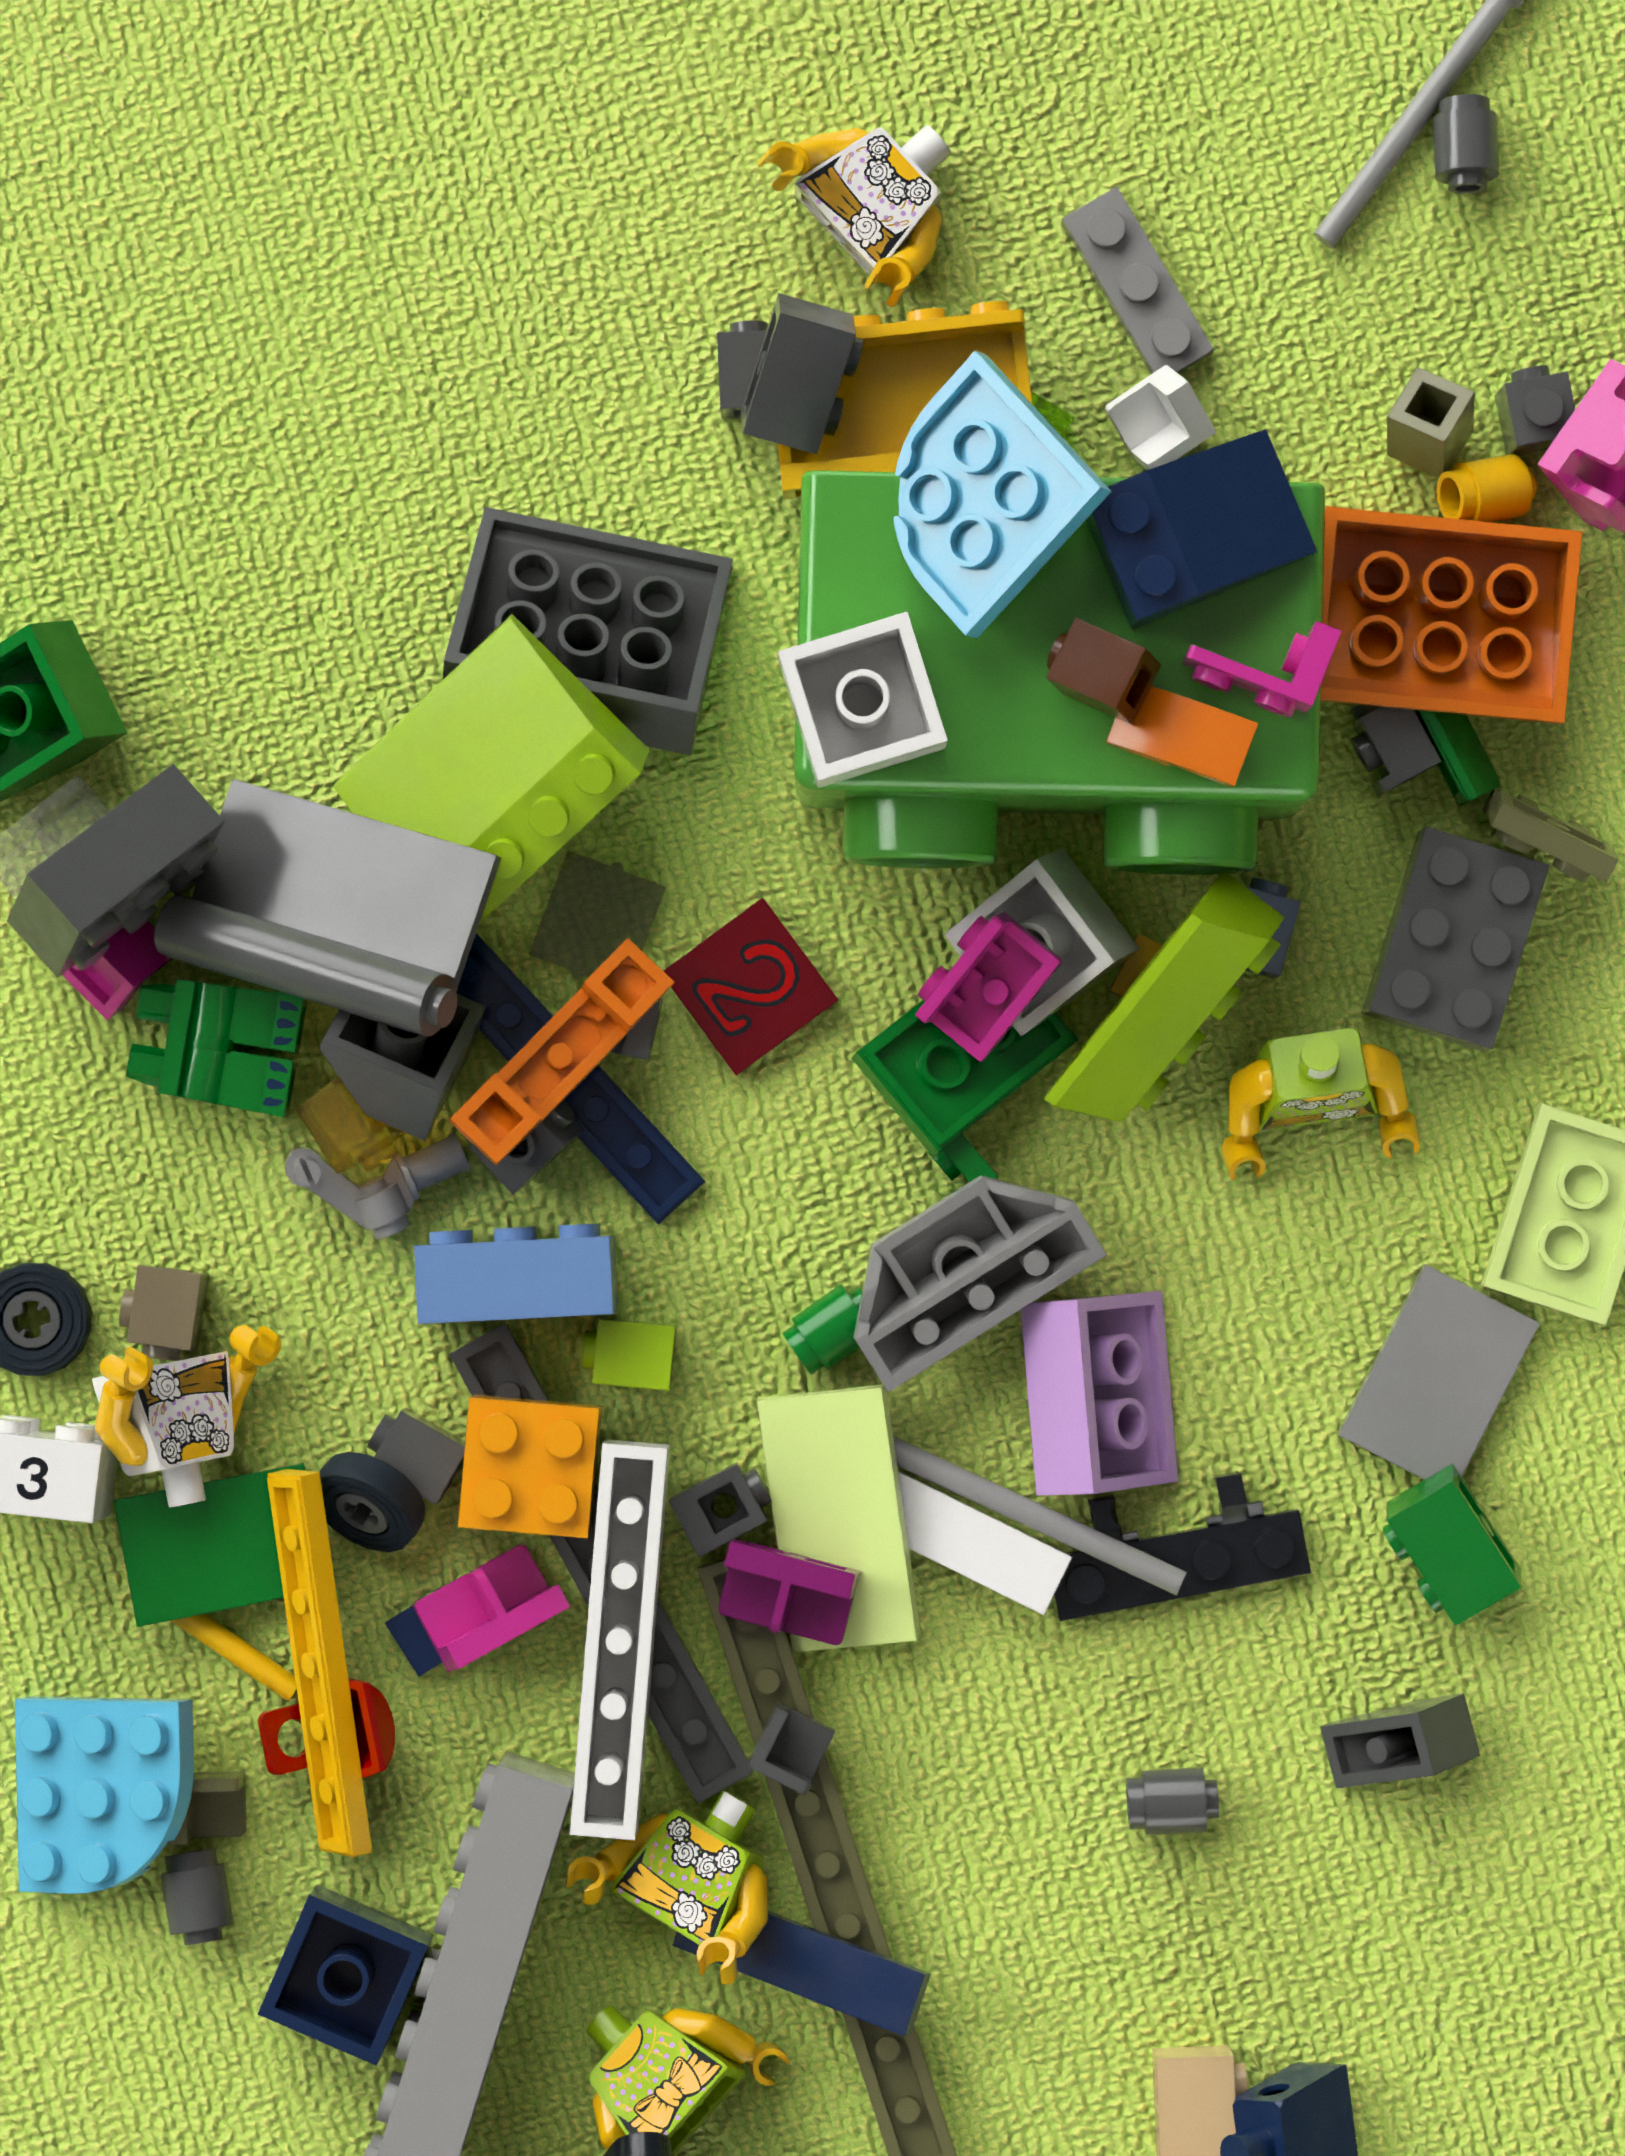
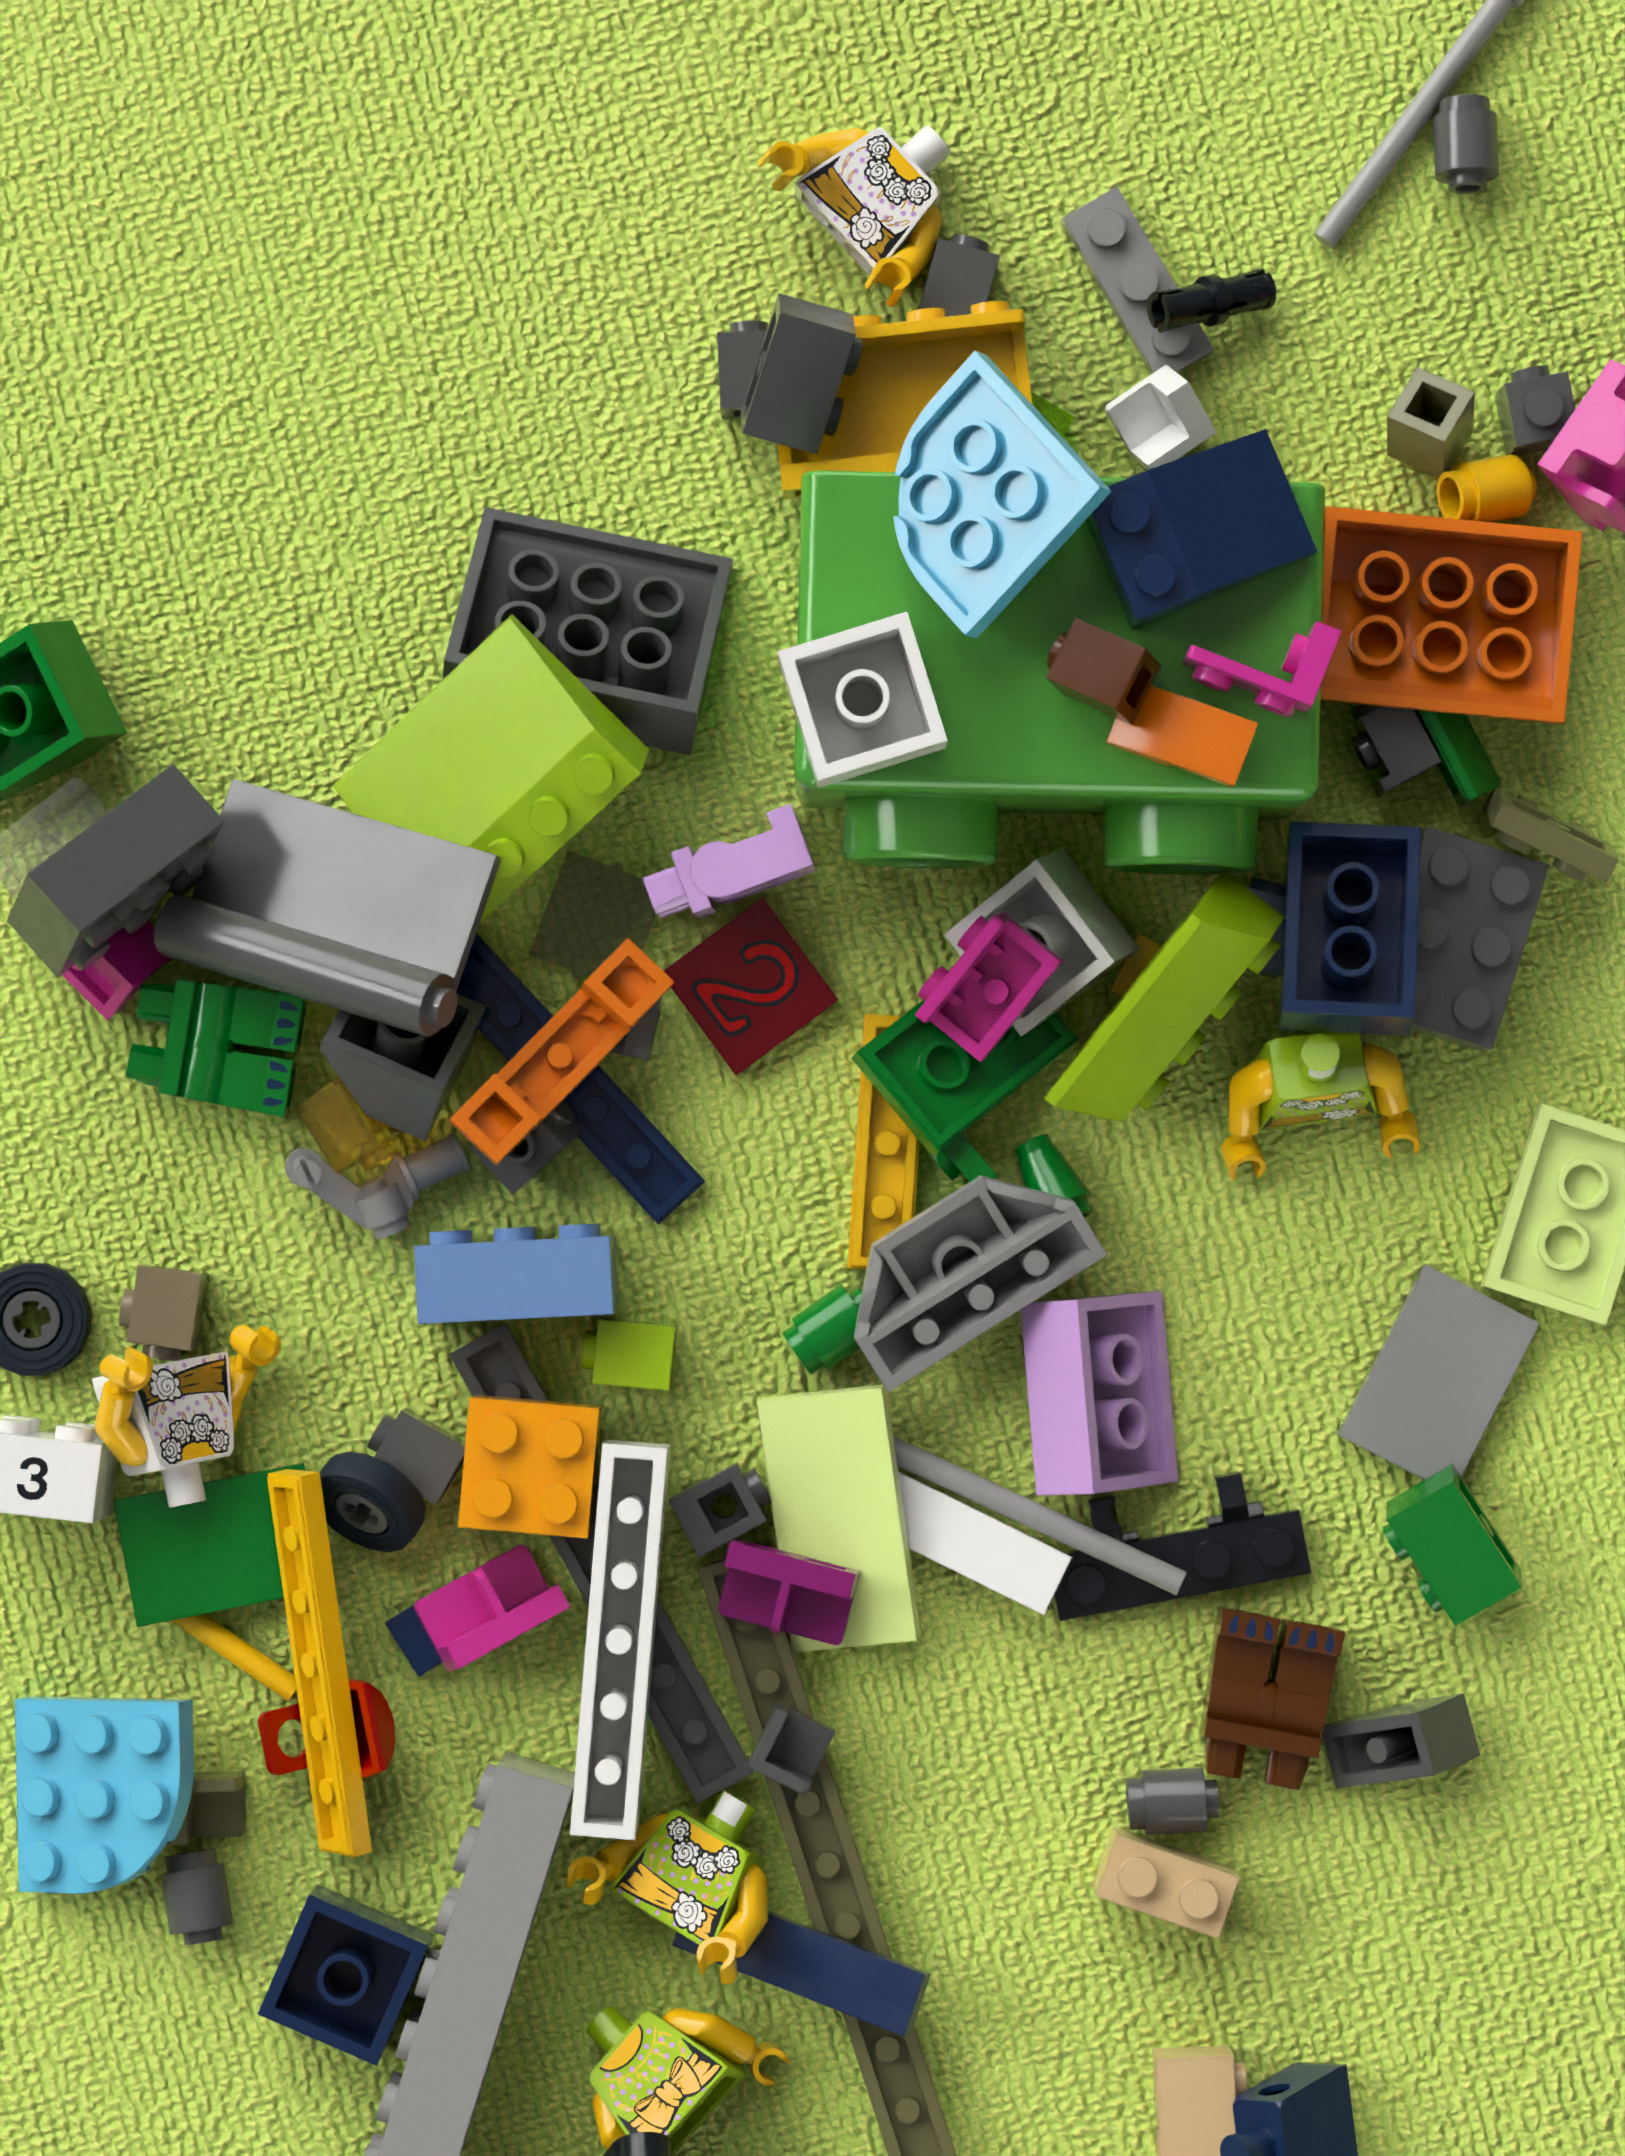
none -> lavender hips [643,803,817,919]
none -> yellow tile [847,1014,920,1270]
none -> dark grey brick [919,234,1000,317]
none -> green cone [1014,1134,1093,1218]
none -> tan brick [1092,1826,1240,1939]
none -> black pin [1147,268,1276,333]
none -> reddish brown hips [1199,1606,1345,1790]
none -> dark blue brick [1279,821,1421,1036]

